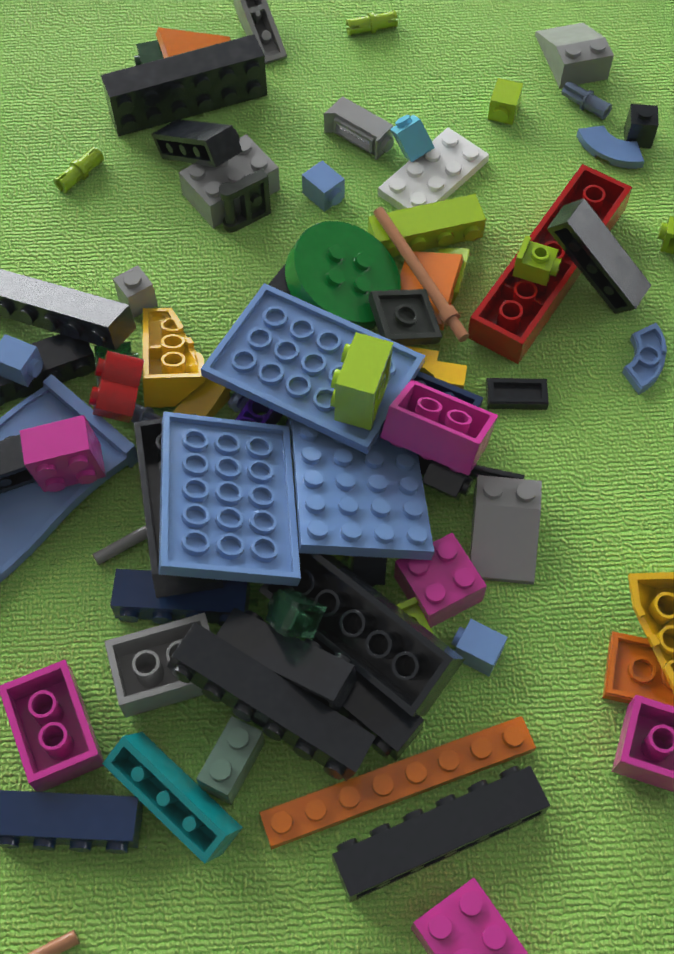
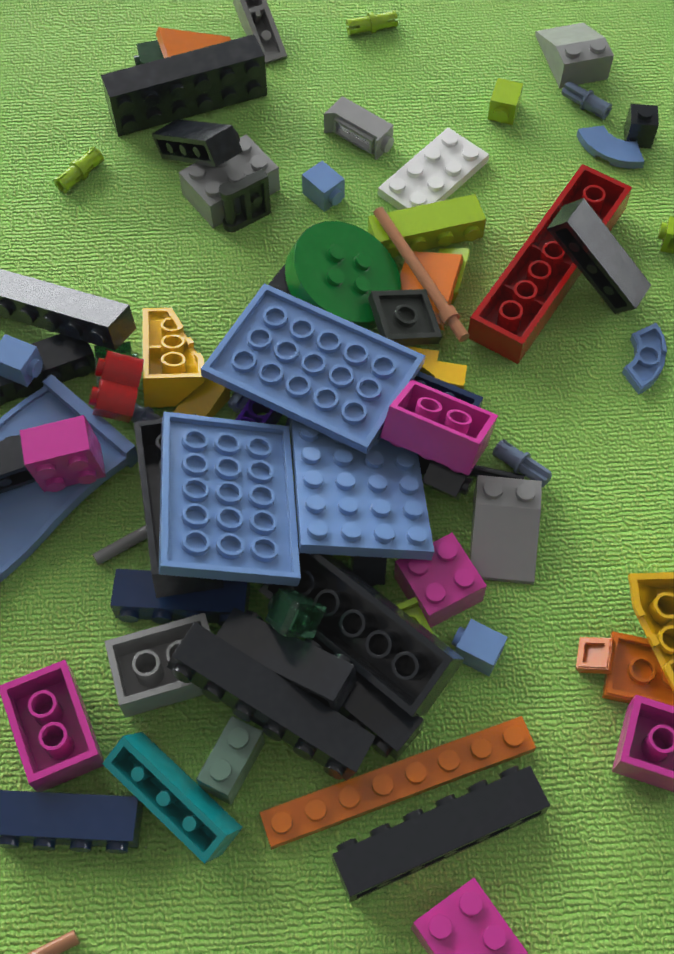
light grey brick [113,265,157,318] -> none
lime brick [330,332,393,430] -> none
medium azure brick [390,115,435,162] -> none
black tile [486,378,549,410] -> none
lime brick [513,235,562,286] -> none
none -> sand blue axle [492,439,552,487]
none -> orange tile [576,637,616,674]

